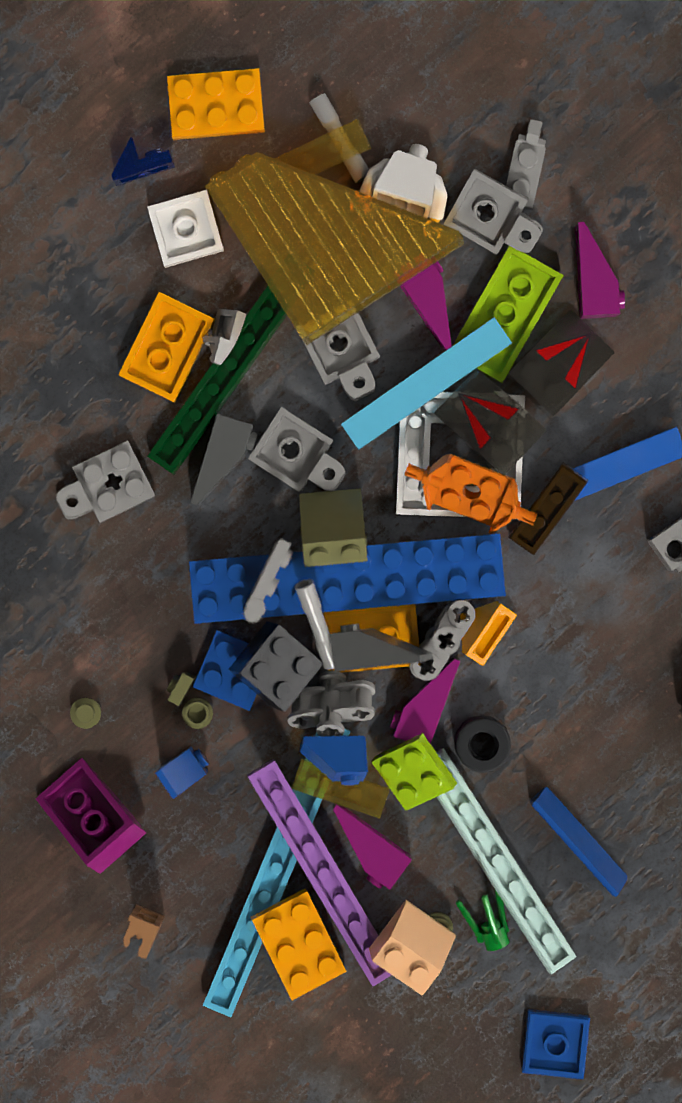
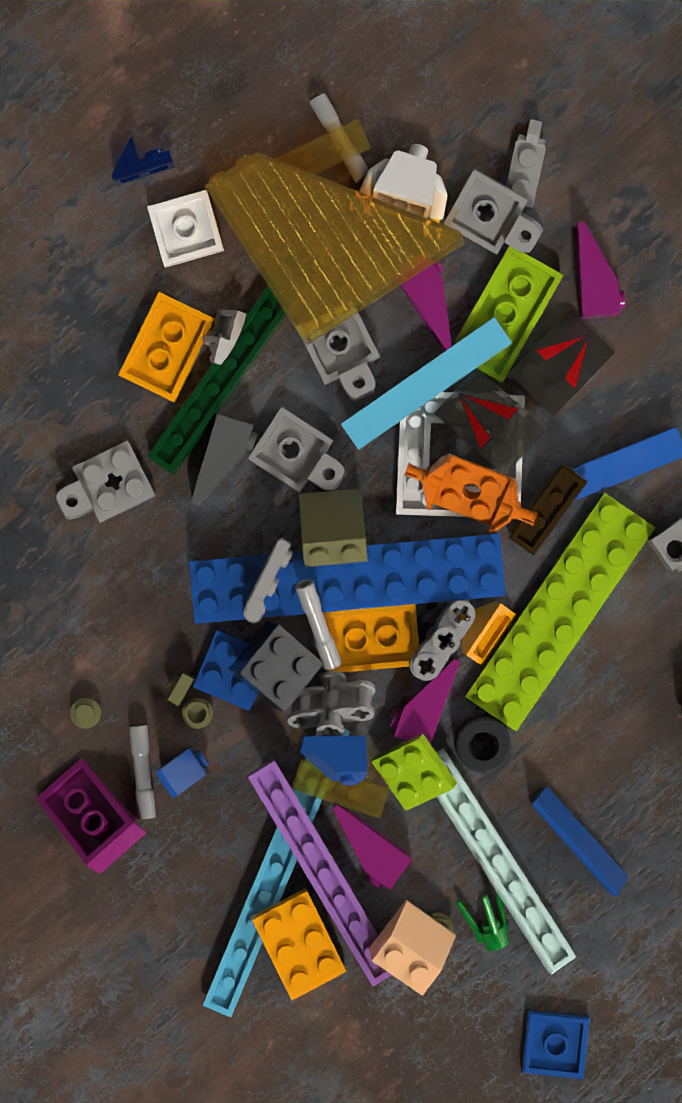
medium nougat hinge [123,905,165,959] -> none
light orange plate [167,68,265,140] -> none
dark grey slope [330,623,433,671] -> none
none -> light grey piece [129,725,156,819]
none -> lime plate [465,493,656,731]

